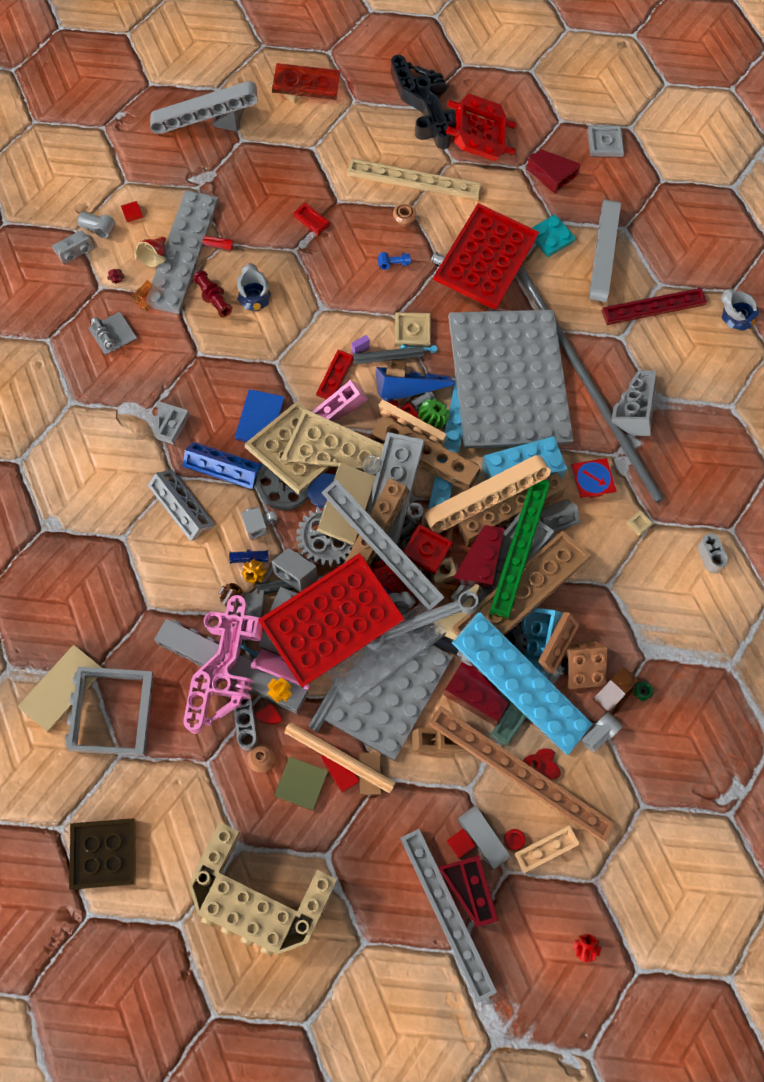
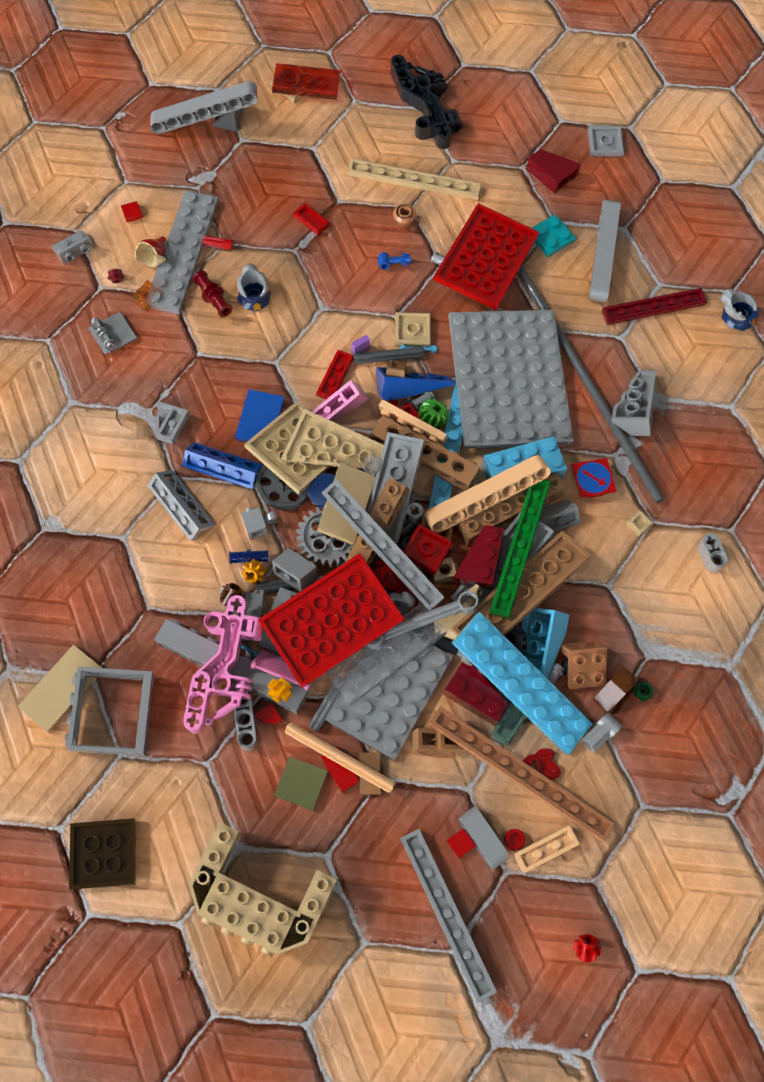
light grey piece [77,211,116,239] -> none
nougat cone [247,744,275,773] -> none
dark red wedge [437,855,499,927] -> none
red piece [446,93,516,161] -> none
nougat plate [538,612,579,674] -> none

